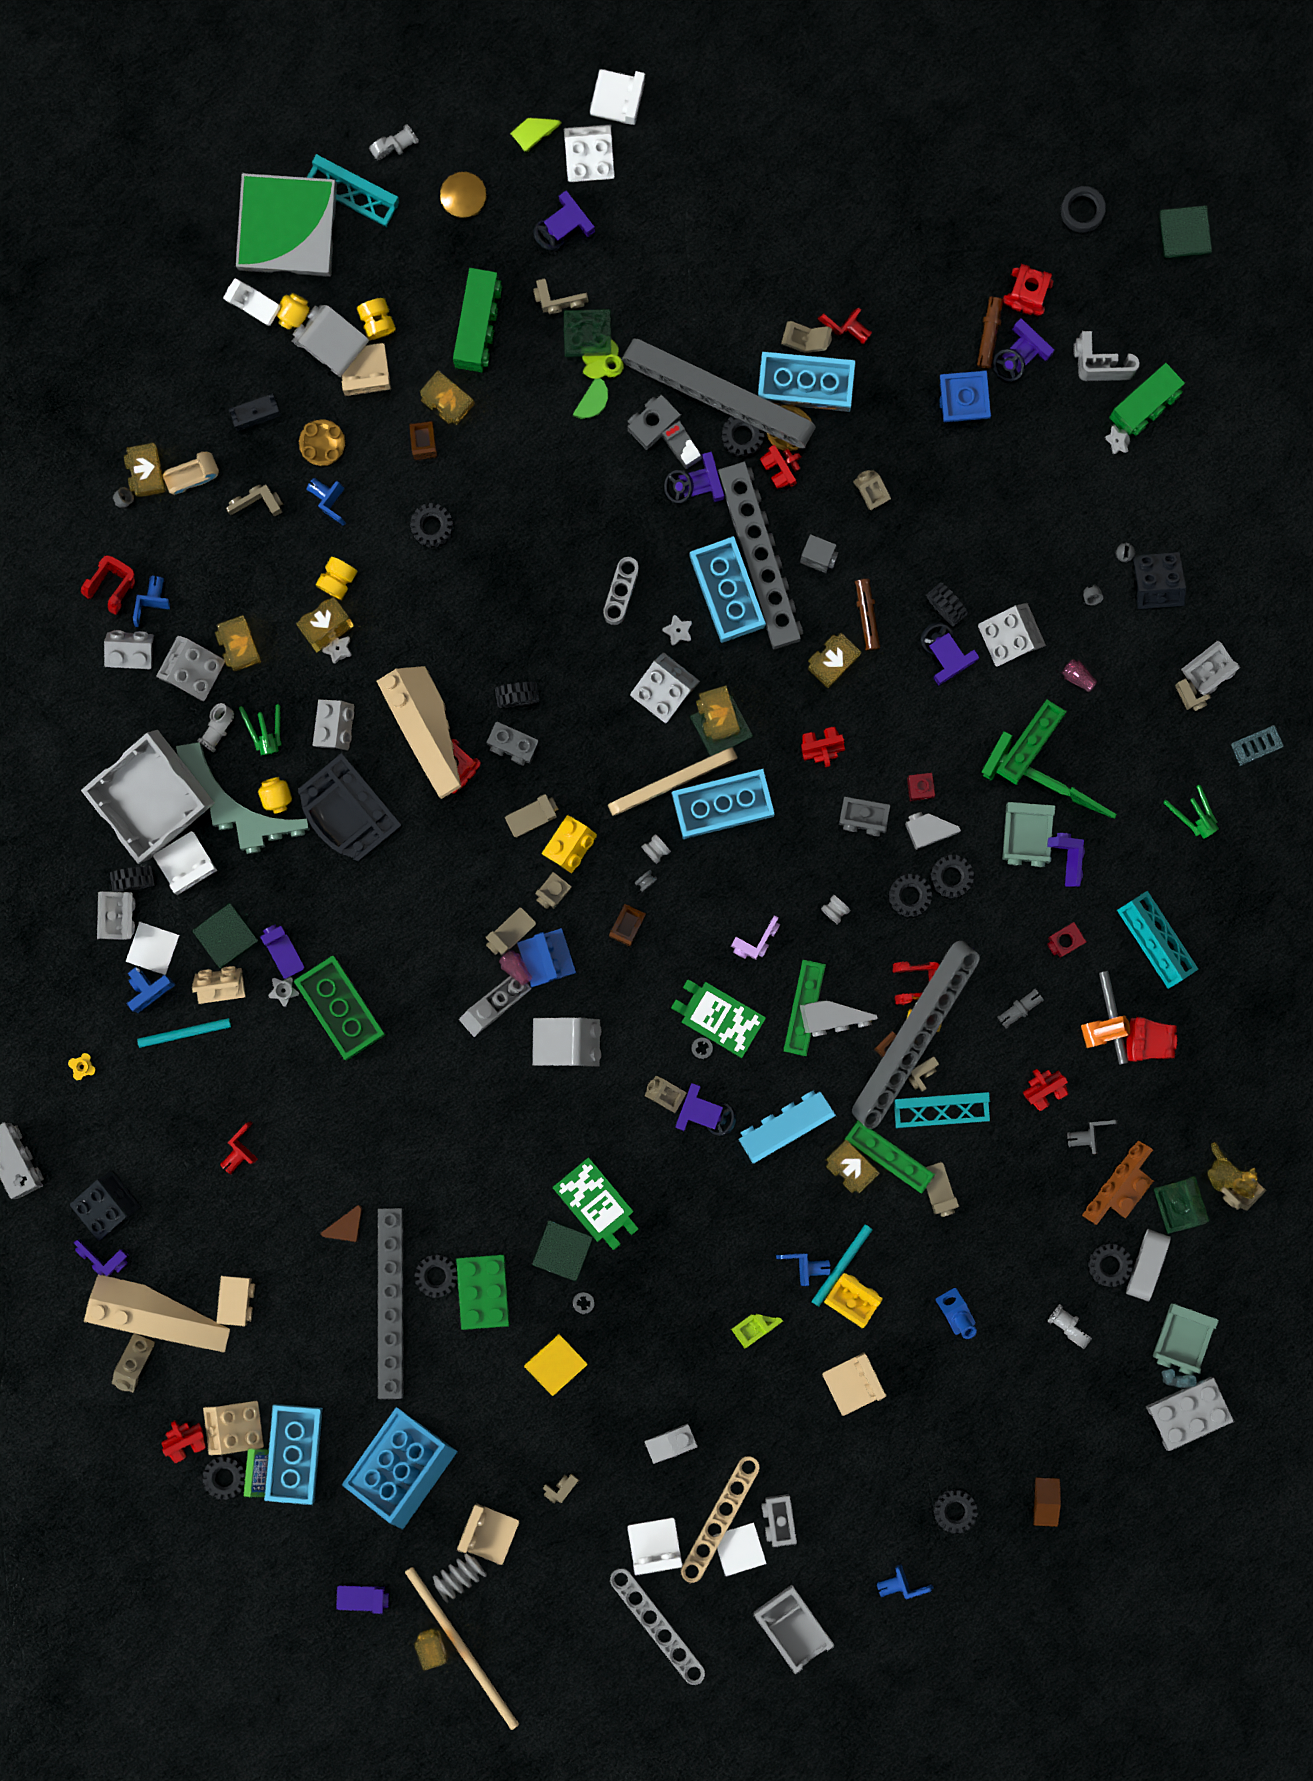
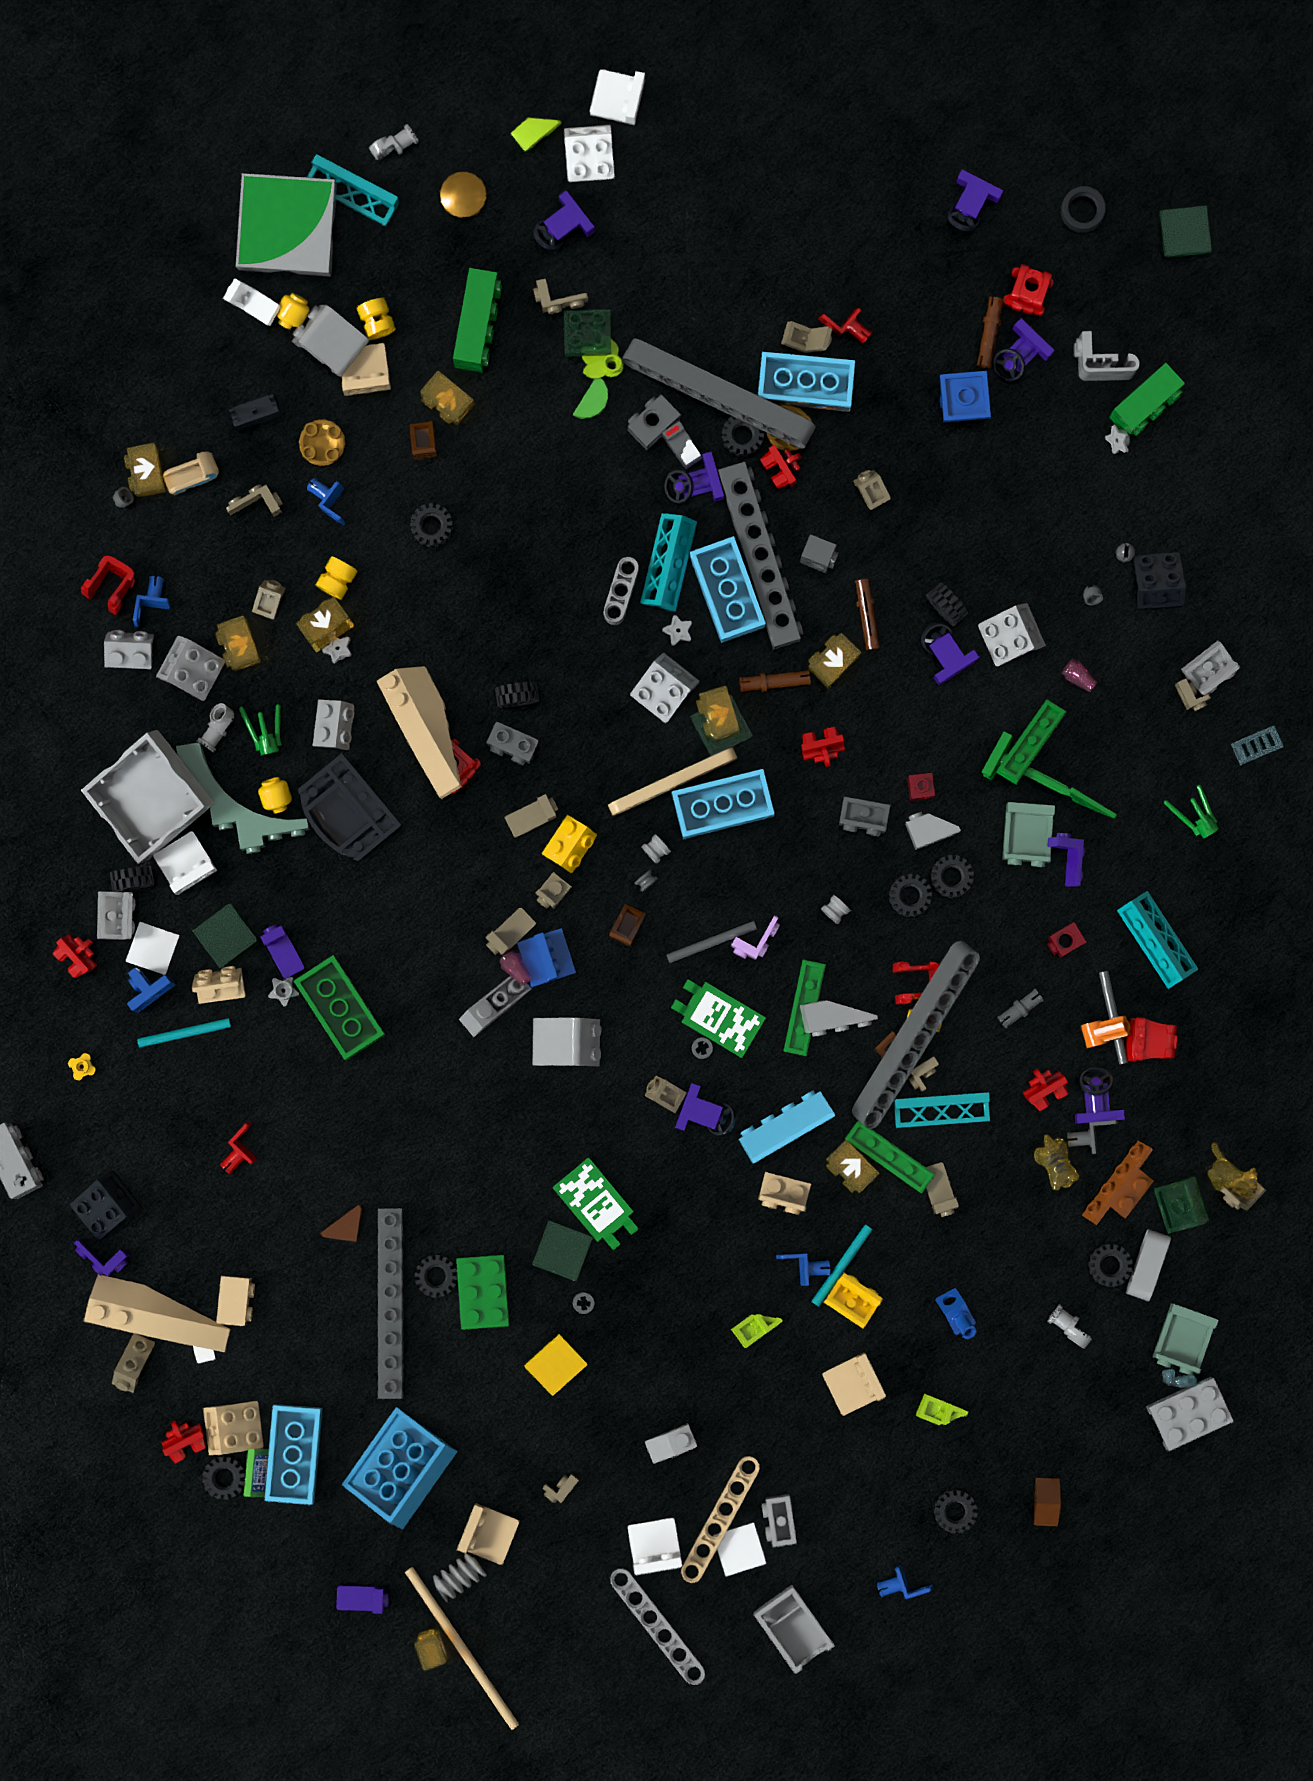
none -> red hips [53,934,98,978]
none -> white sticker [193,1346,215,1363]
none -> dark tan bracket [252,580,286,620]
none -> teal fence [640,513,697,611]
none -> dark grey bar [667,921,757,963]
none -> reddish brown pin [739,670,810,692]
none -> tan bracket [758,1172,811,1215]
none -> lime slope [916,1394,968,1425]
none -> dark purple piece [948,170,1003,231]
none -> clear yellow animal [1034,1135,1079,1190]
none -> dark purple piece [1075,1067,1125,1124]

